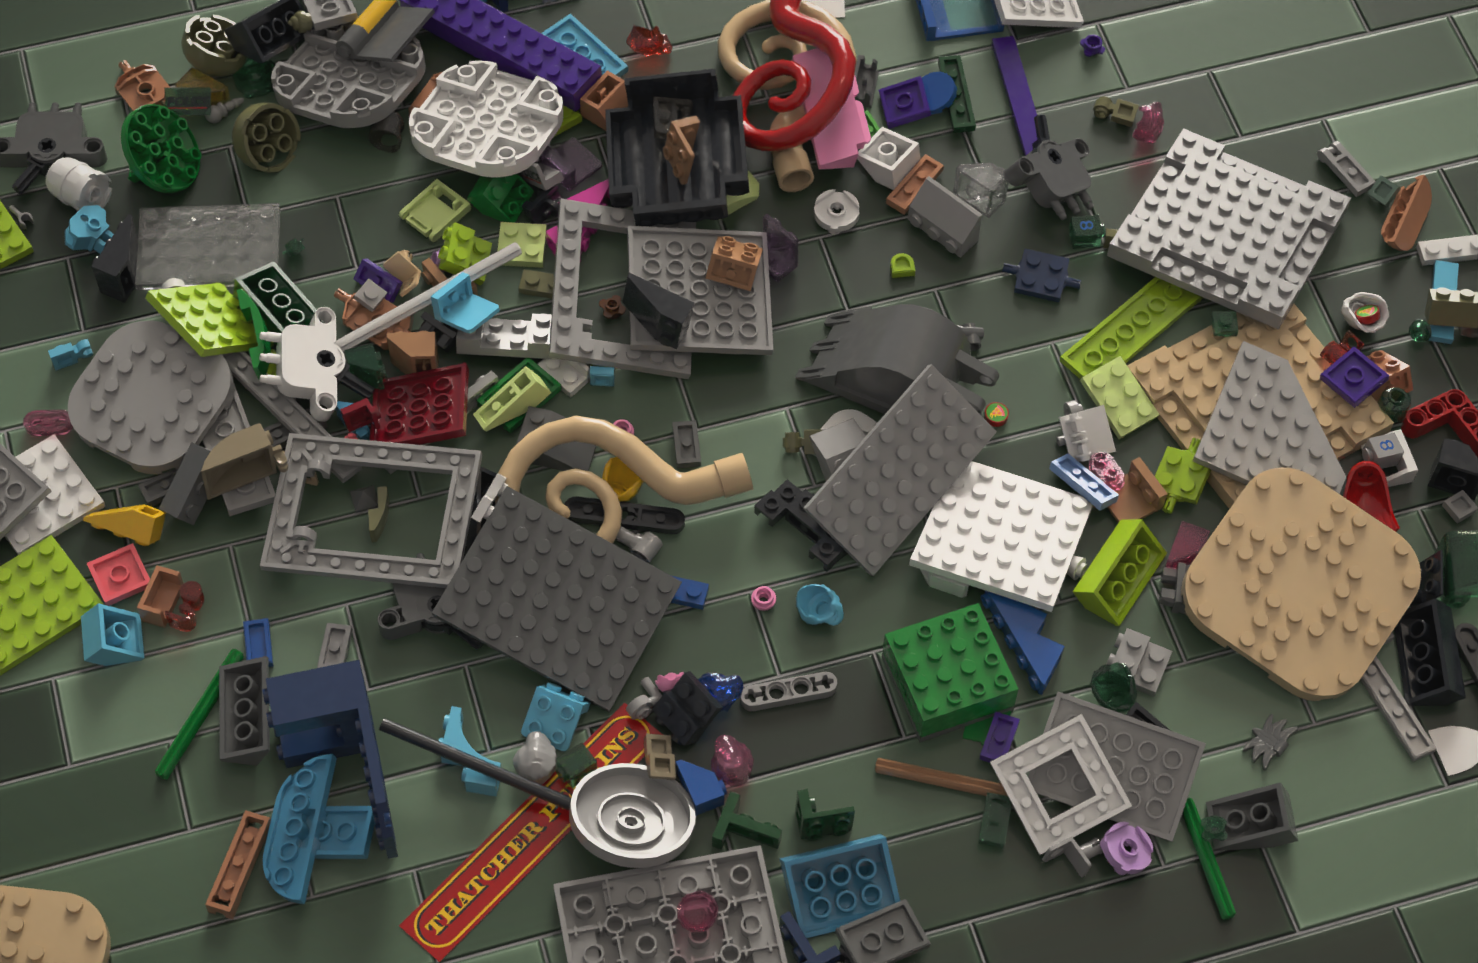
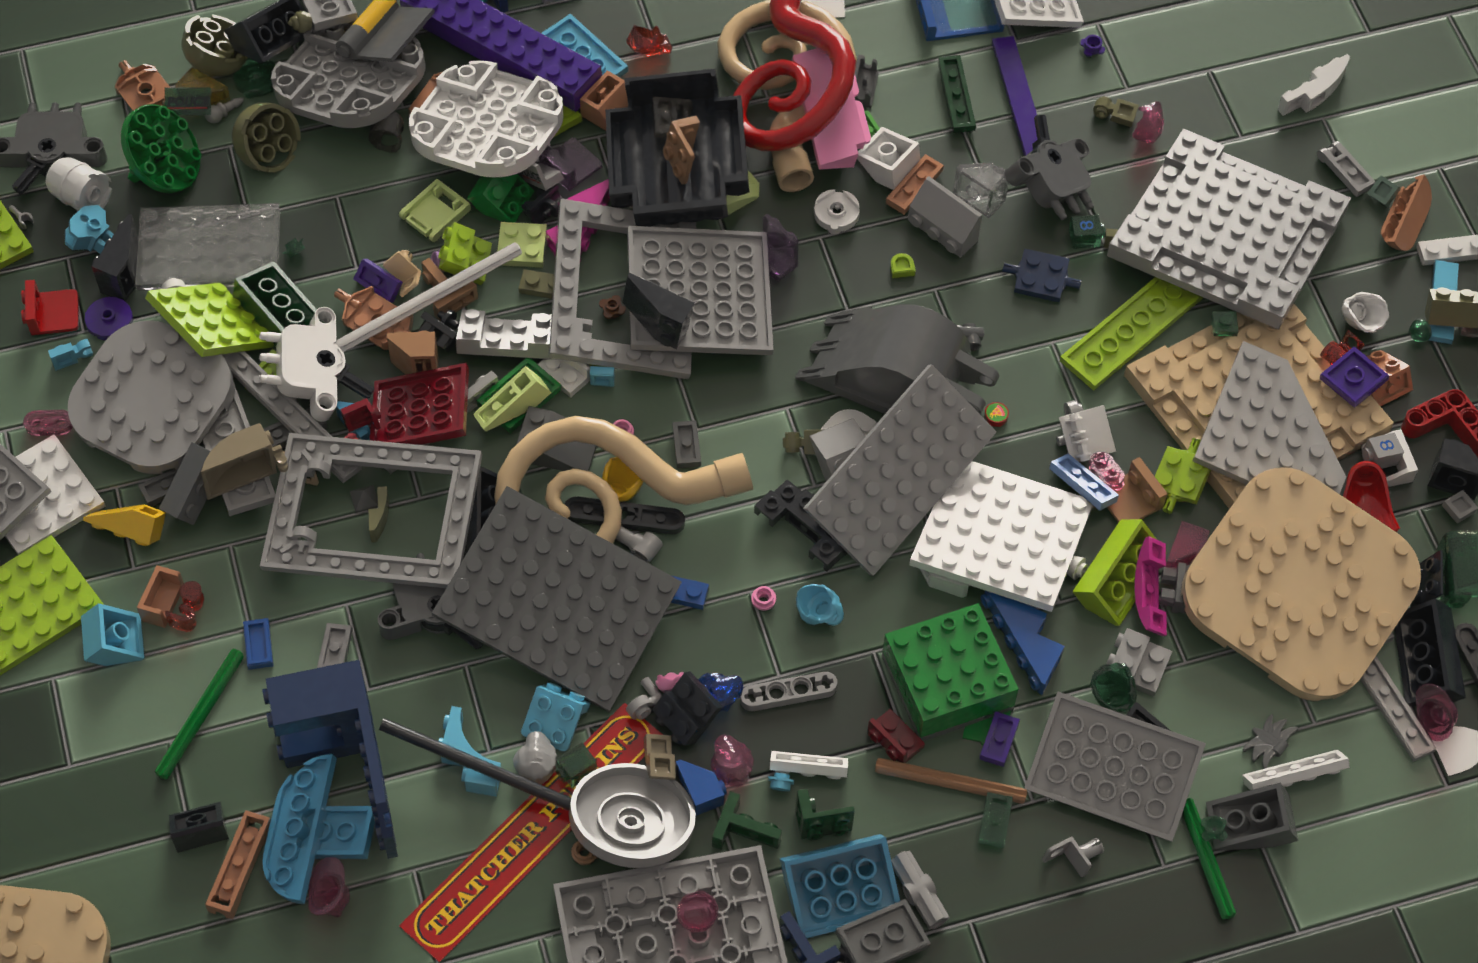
coral plate [87,543,150,606] -> none
dark grey slope [219,656,270,766] -> none
green slope [237,289,271,380] -> none
clear green slope [345,344,387,390] -> none
light grey plate [353,278,387,312] -> none
medium azure bracket [431,272,500,333] -> none
white plate [471,473,508,522] -> none
medium nougat bracket [705,236,763,291] -> none
dark purple tile [878,76,931,129] -> none
blue tile [922,72,957,114] -> none
white plate [990,714,1132,855] -> none
yellowish green plate [1080,356,1160,439] -> none
lavender plate [1100,822,1153,875] -> none
tile [1355,305,1380,325] -> none
head [1378,387,1411,423] -> none
none -> red bracket [21,279,79,335]
none -> dark purple plate [85,297,133,340]
none -> black slope [169,802,229,853]
none -> clear pink piece [308,857,350,918]
none -> medium nougat plate [571,841,597,865]
none -> medium azure plate [768,773,794,791]
none -> white plate [770,751,848,779]
none -> dark red bracket [867,709,925,763]
none -> light grey piece [891,851,949,930]
none -> dark pink slope [1135,536,1167,636]
none -> white plate [1242,749,1350,790]
none -> white slope [1278,54,1350,116]
none -> clear pink piece [1416,684,1458,741]

